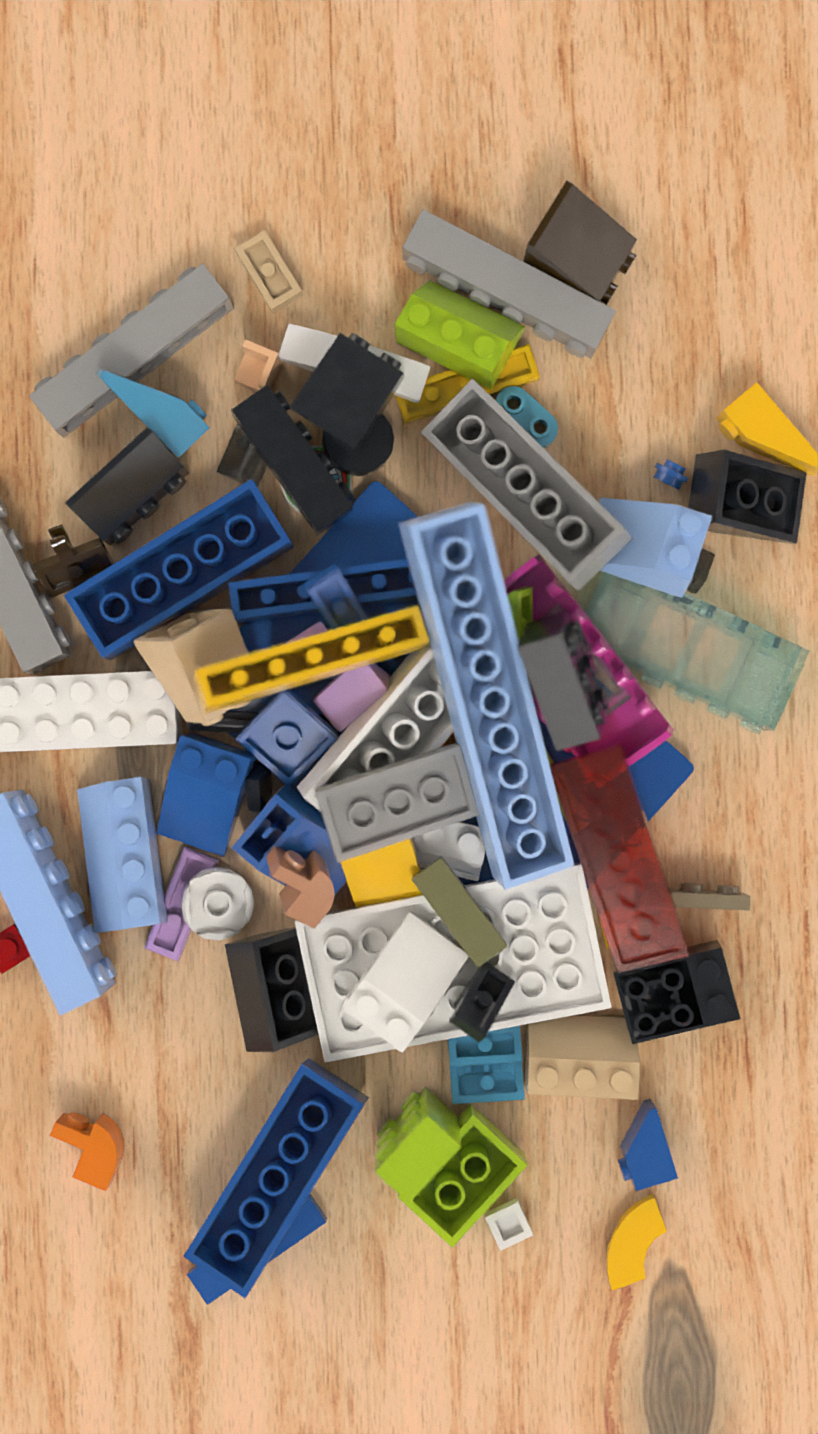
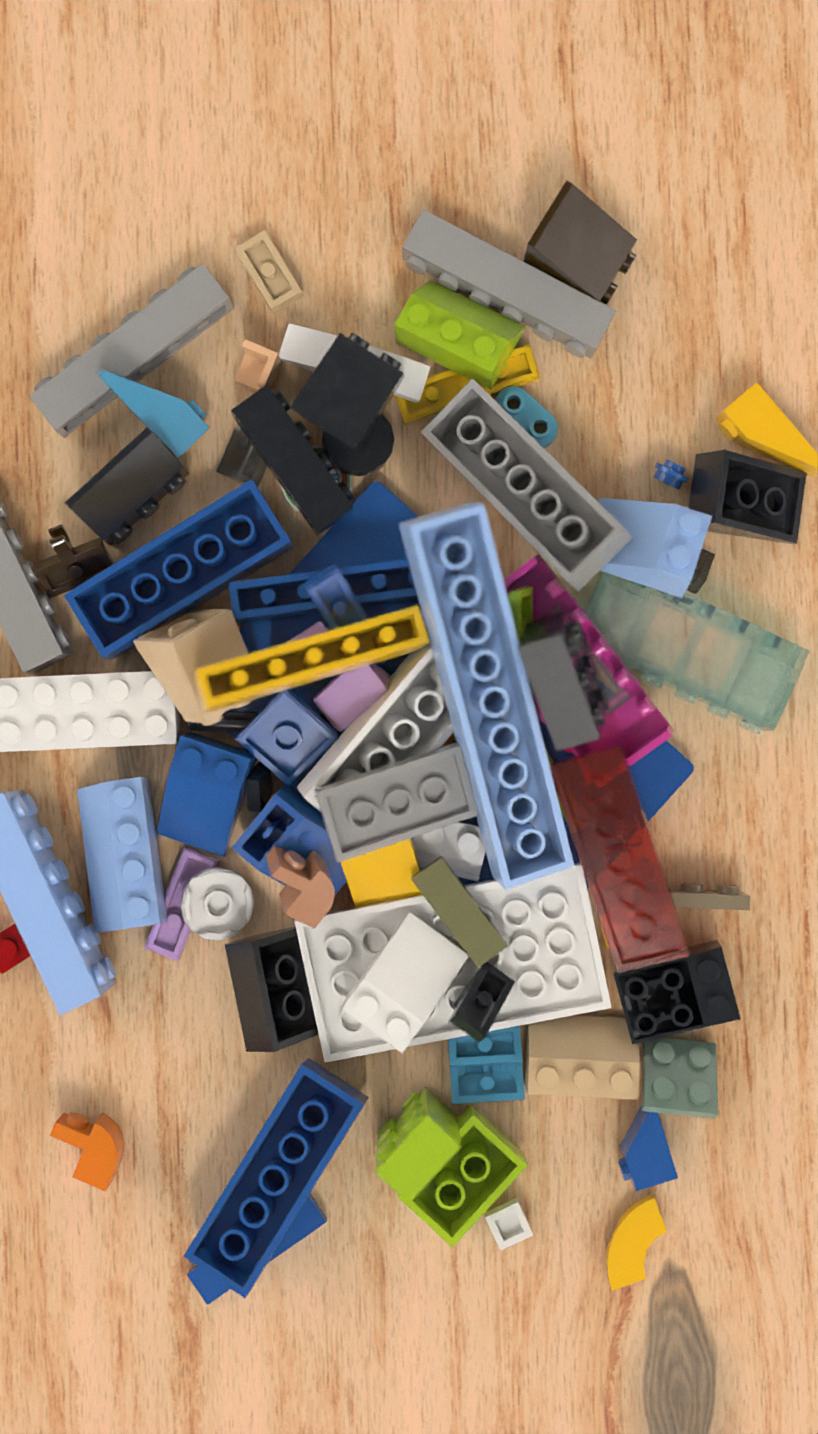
none -> sand green plate [641,1037,718,1119]

